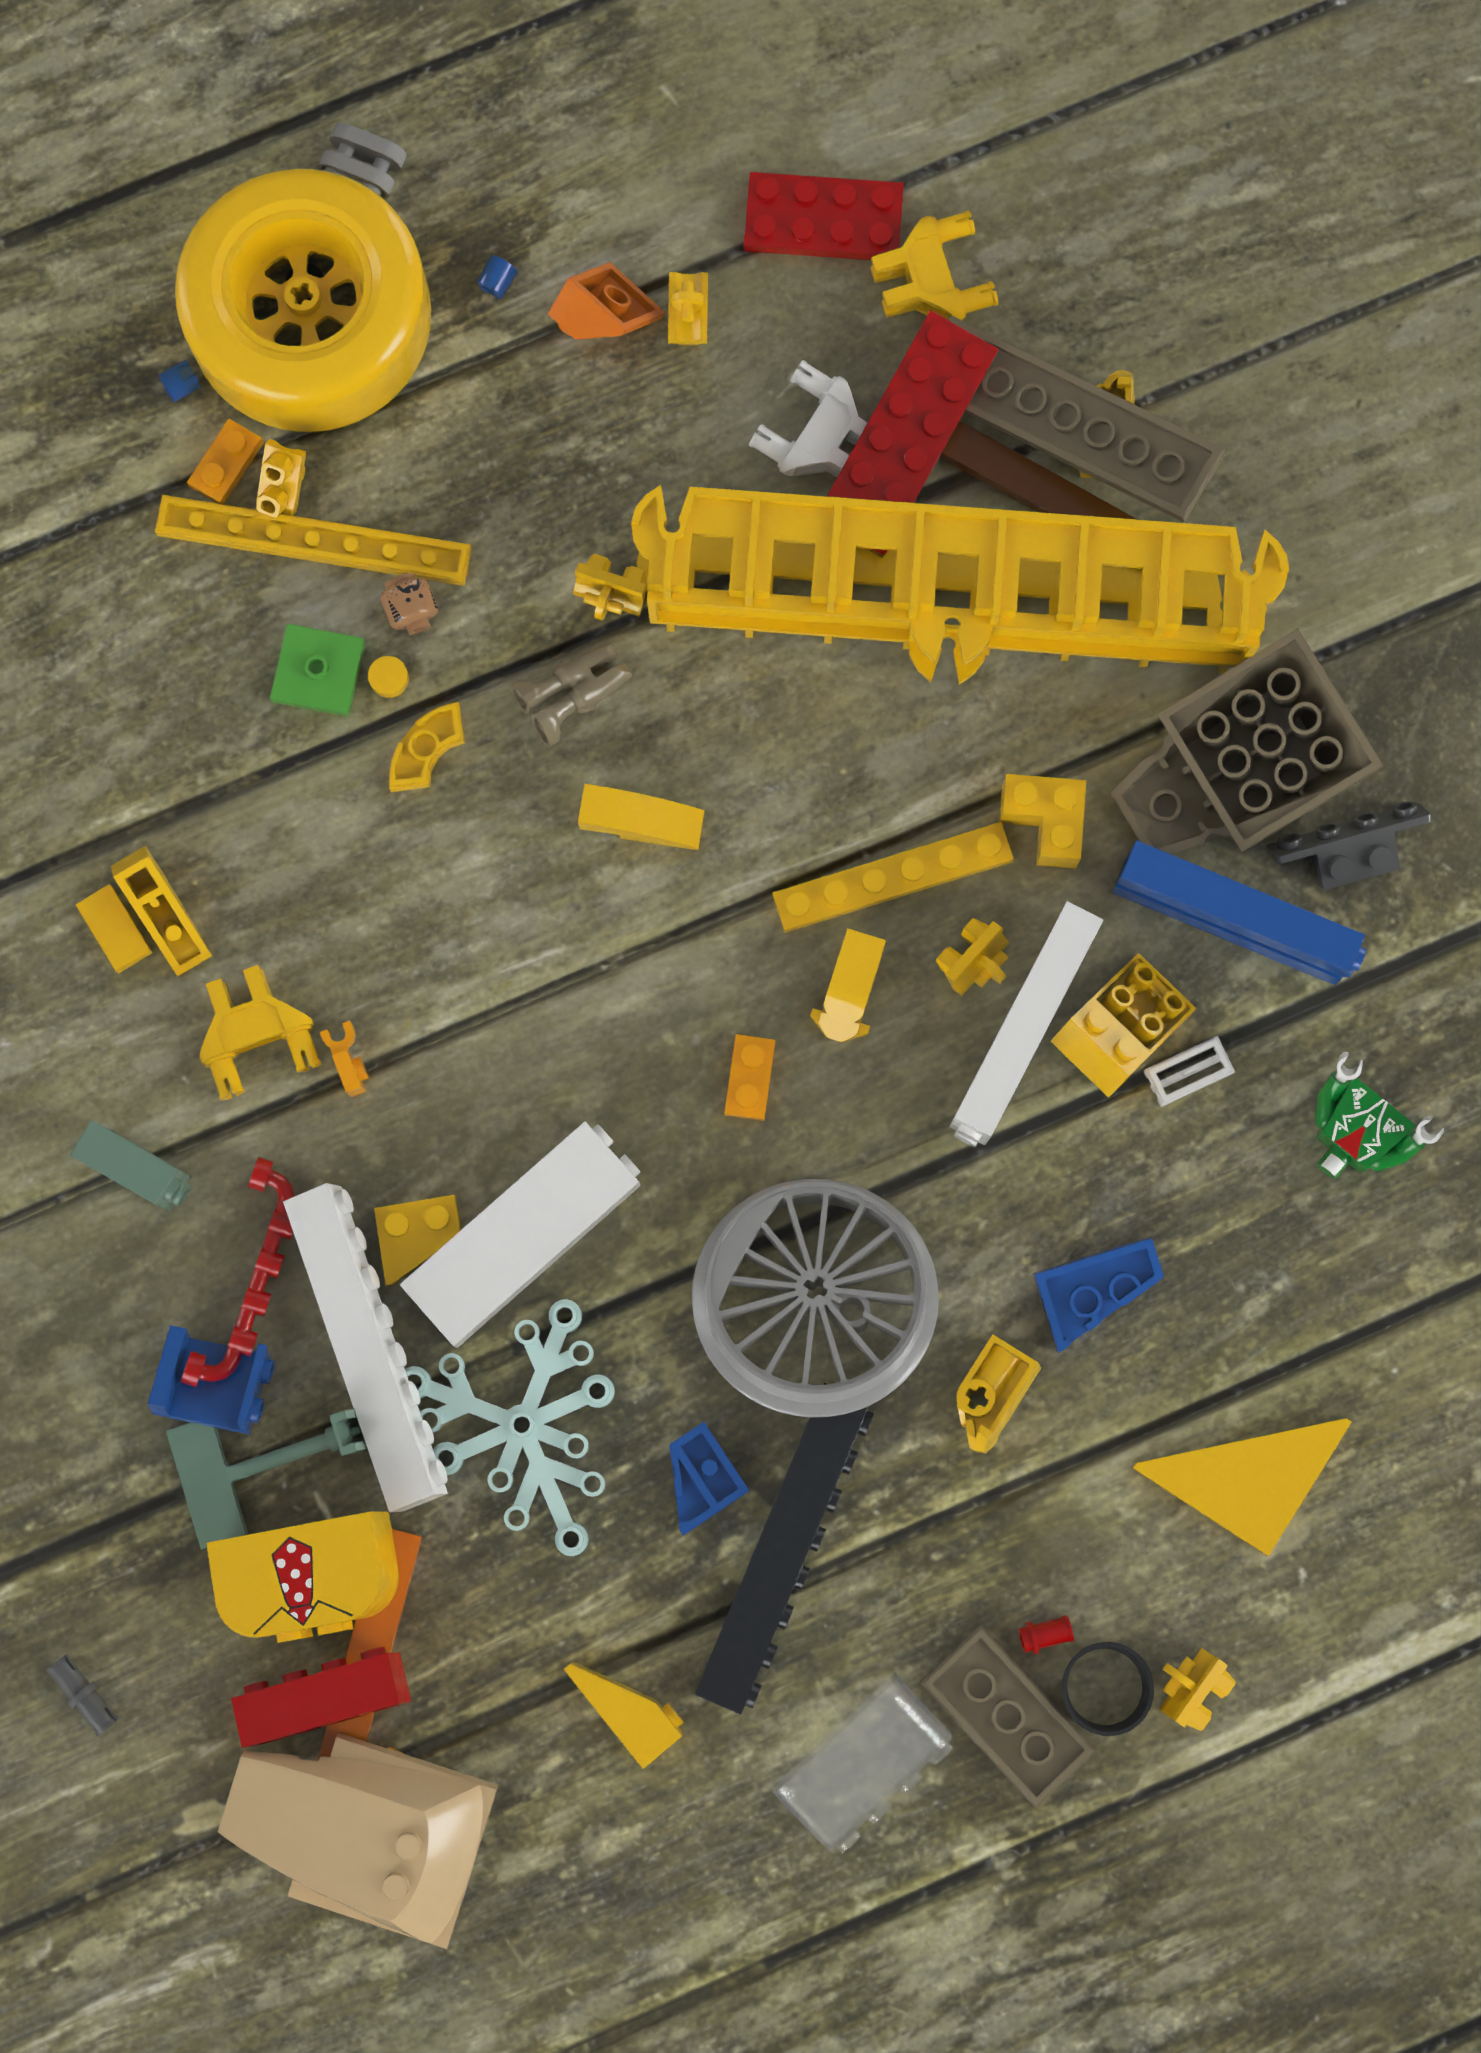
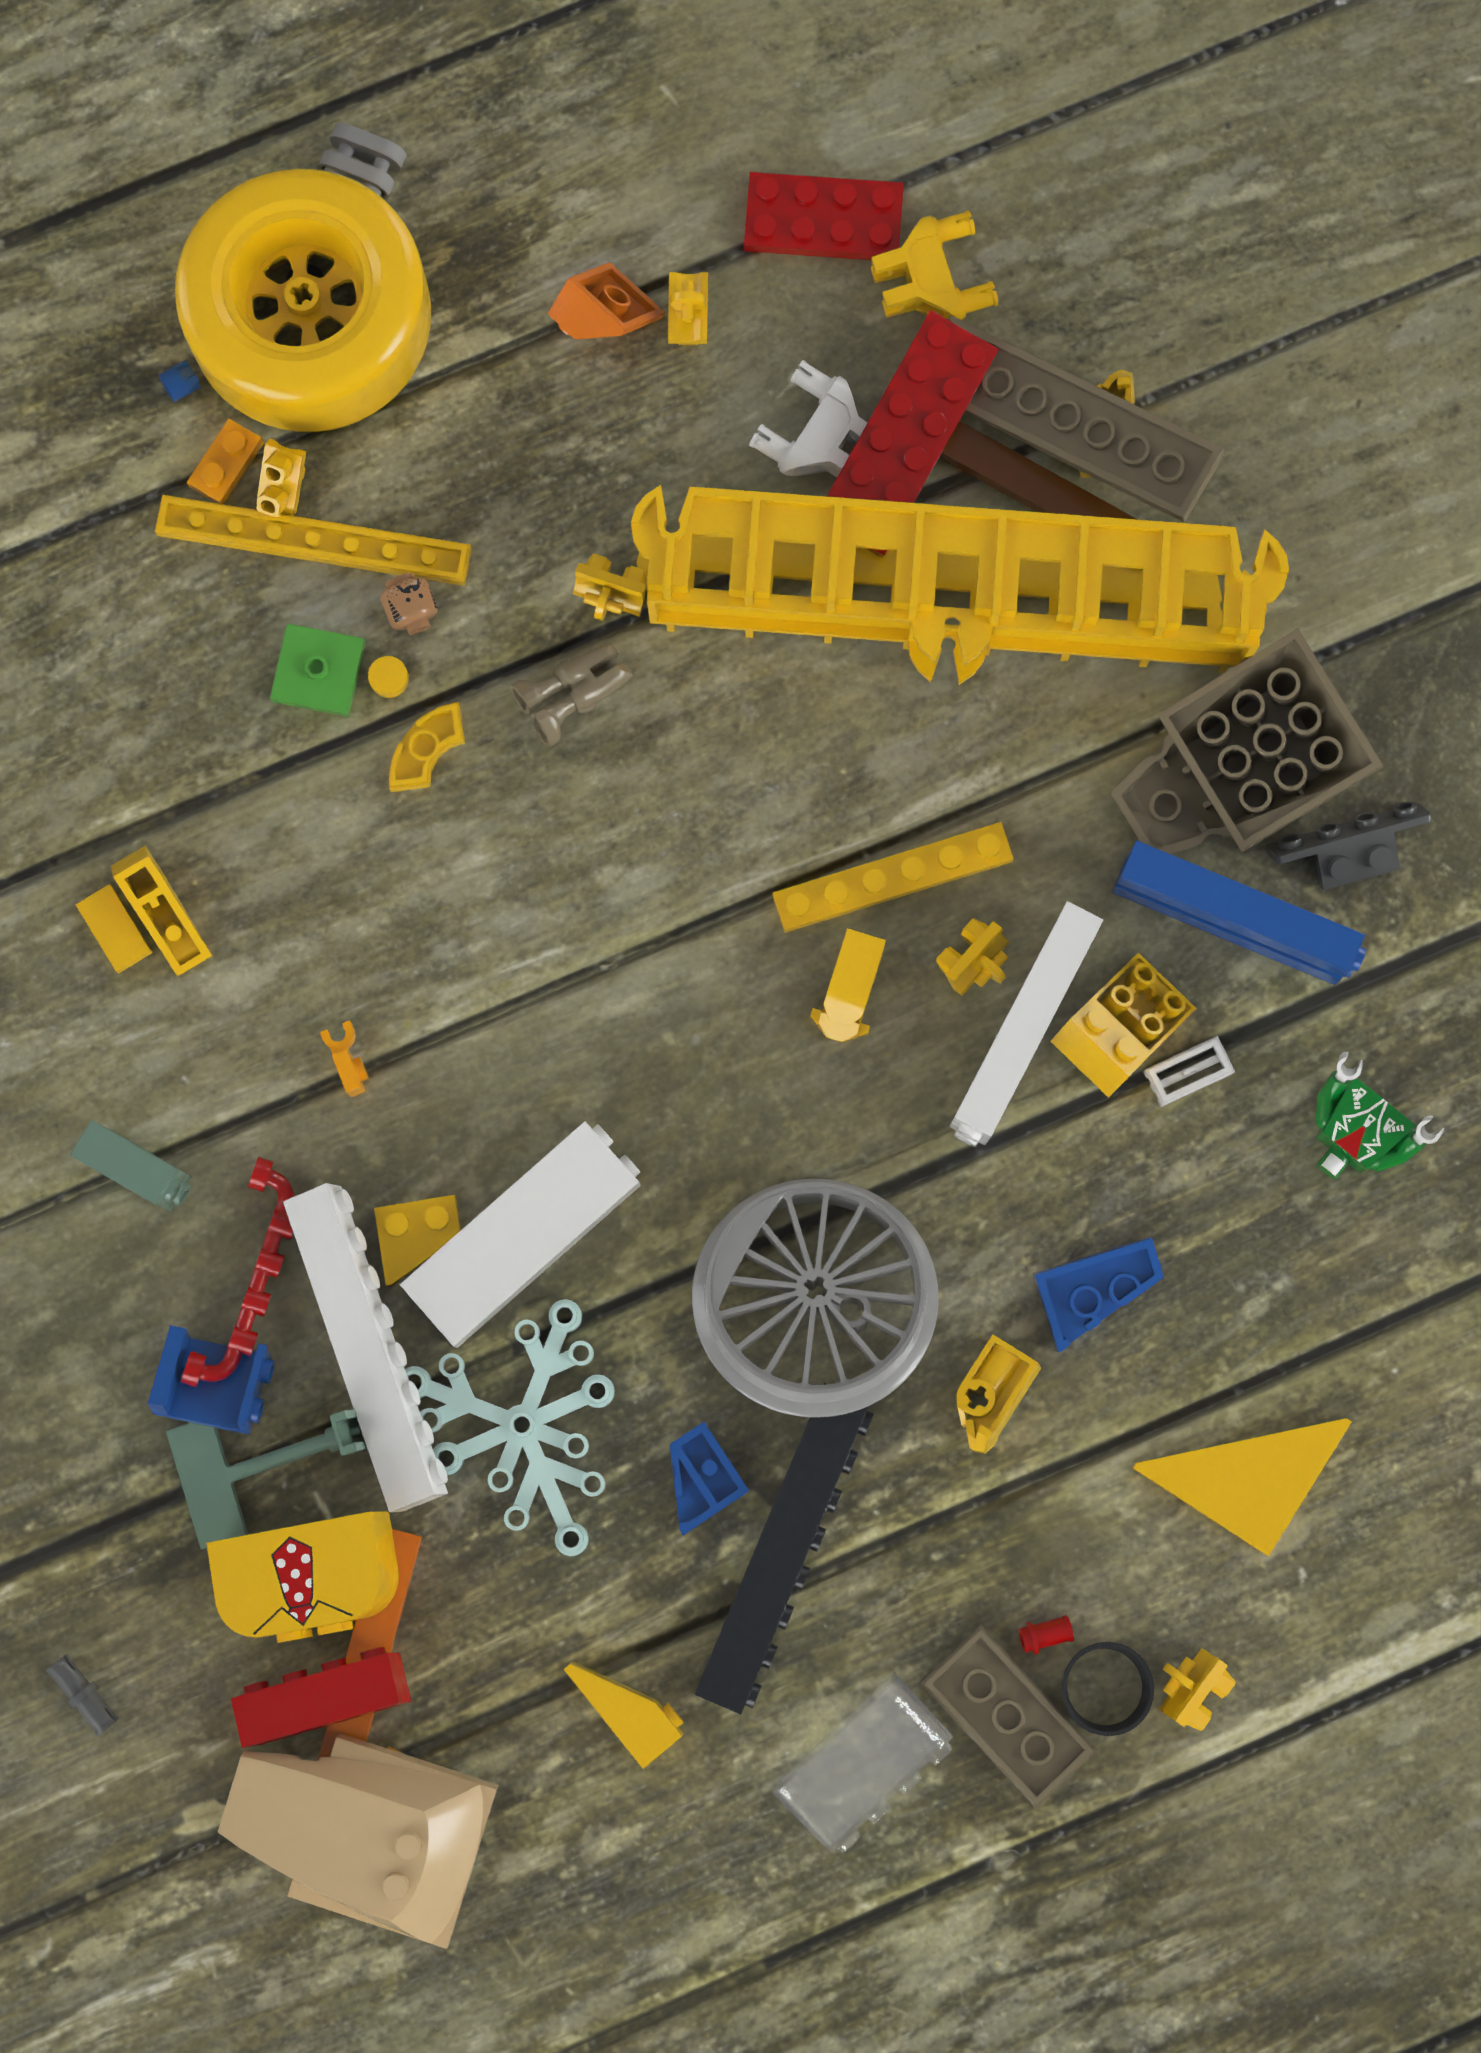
yellow connector [200,965,322,1100] -> none
blue hose [477,255,518,299] -> none
yellow slope [578,783,705,850] -> none
light orange plate [724,1034,776,1121] -> none
yellow brick [999,774,1086,869] -> none

